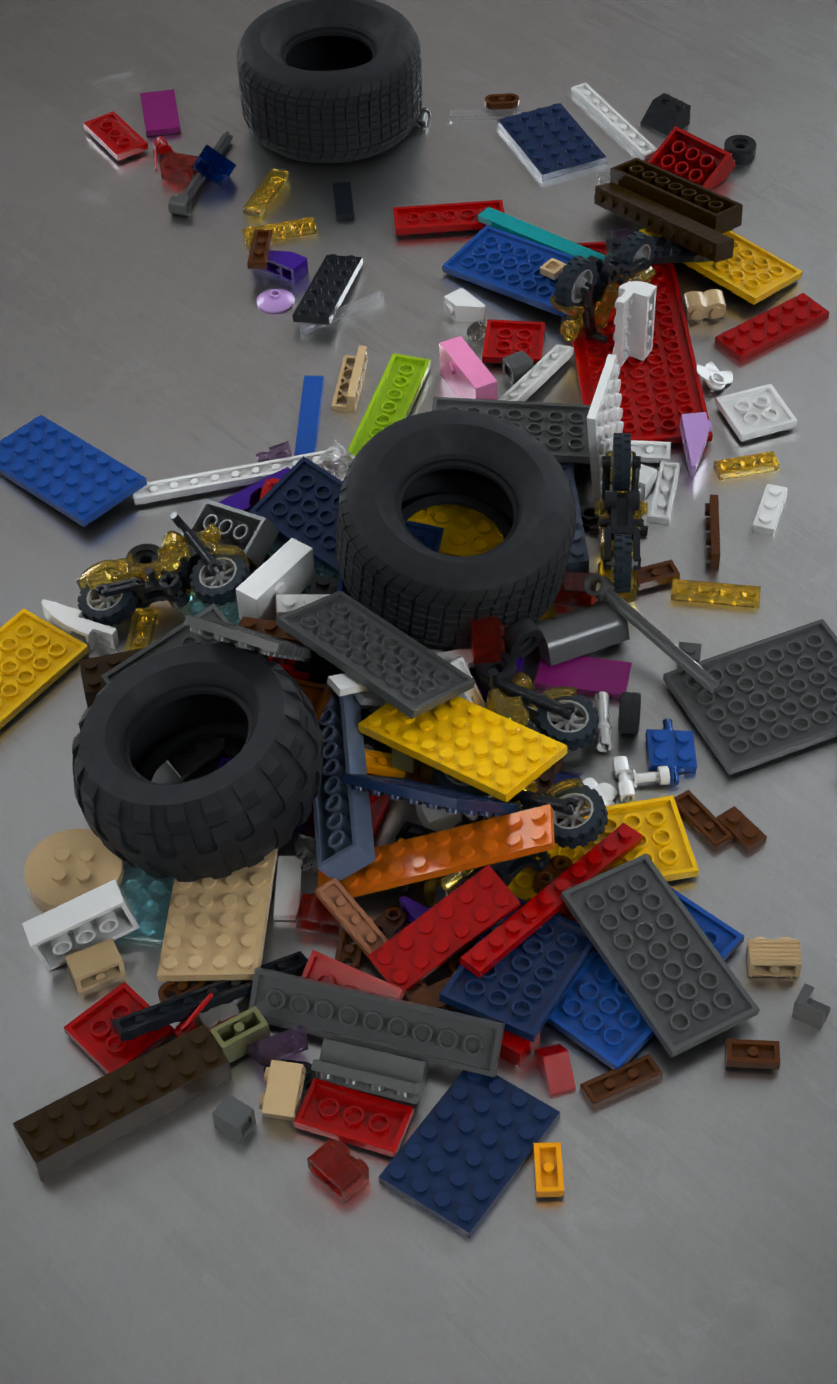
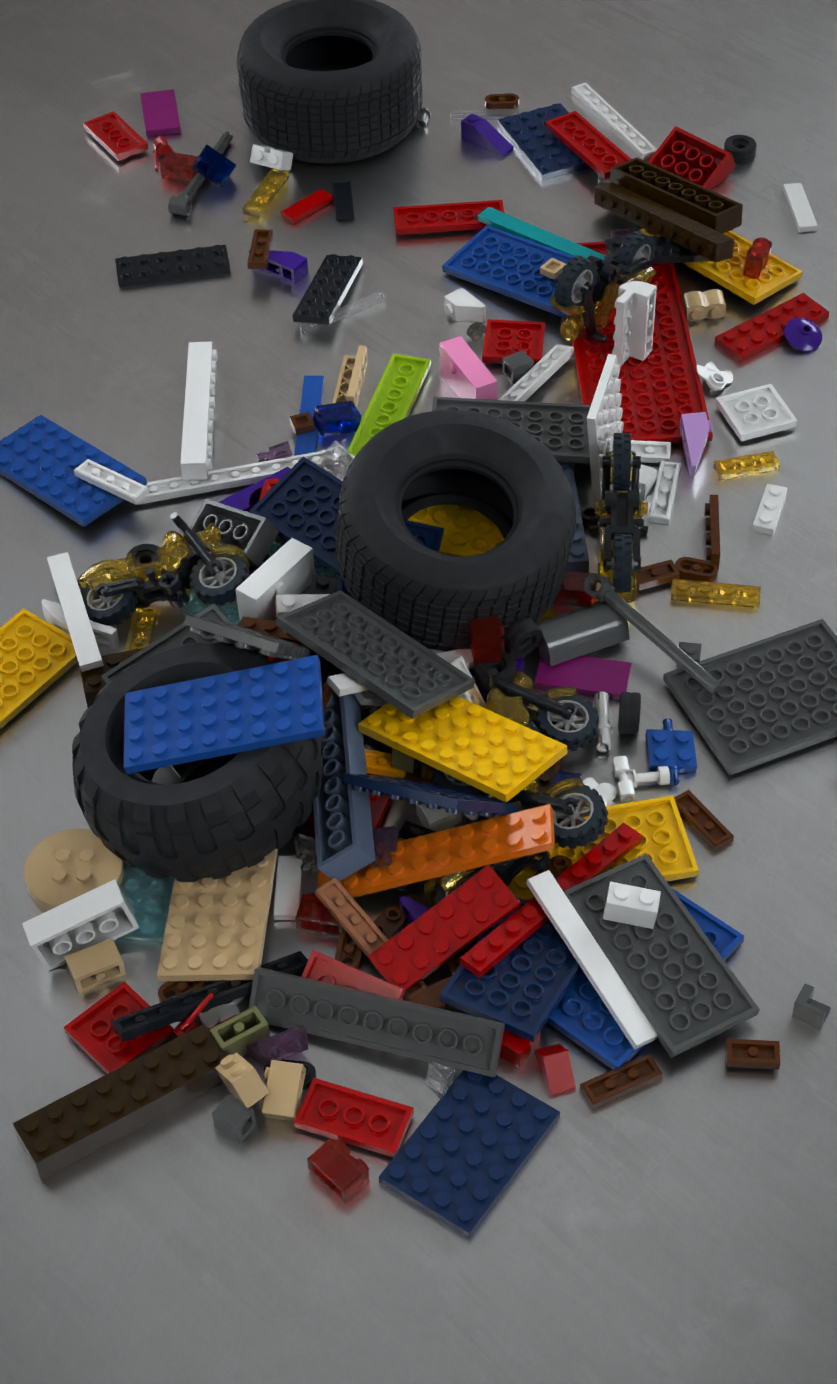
clear yellow plate [242,217,318,245] -> none
lavender dish [257,288,295,314] -> none
dark grey brick [311,1038,430,1104] -> none
light orange plate [533,1142,564,1197] -> none
black slope [640,93,691,138] -> none
reddish brown plate [716,806,767,854] -> none
tan brick [746,936,802,978] -> none
none -> white tile [47,552,104,672]
none -> white tile [74,459,150,504]
none -> black plate [115,245,231,287]
none -> blue plate [124,655,325,774]
none -> white brick [180,341,217,480]
none -> tan brick [215,1052,269,1109]
none -> white brick [250,144,293,170]
none -> red tile [281,189,334,224]
none -> reddish brown tile [289,412,315,435]
none -> clear blue brick [313,401,362,437]
none -> plate [372,826,399,868]
none -> clear slope [425,1060,455,1099]
none -> dark purple slope [461,114,513,158]
none -> white tile [526,870,658,1050]
none -> red plate [546,111,632,179]
none -> white brick [603,882,661,929]
none -> reddish brown plate [675,557,719,583]
none -> clear red brick [743,237,772,279]
none -> white tile [783,183,818,233]
none -> dark purple dish [784,318,822,352]

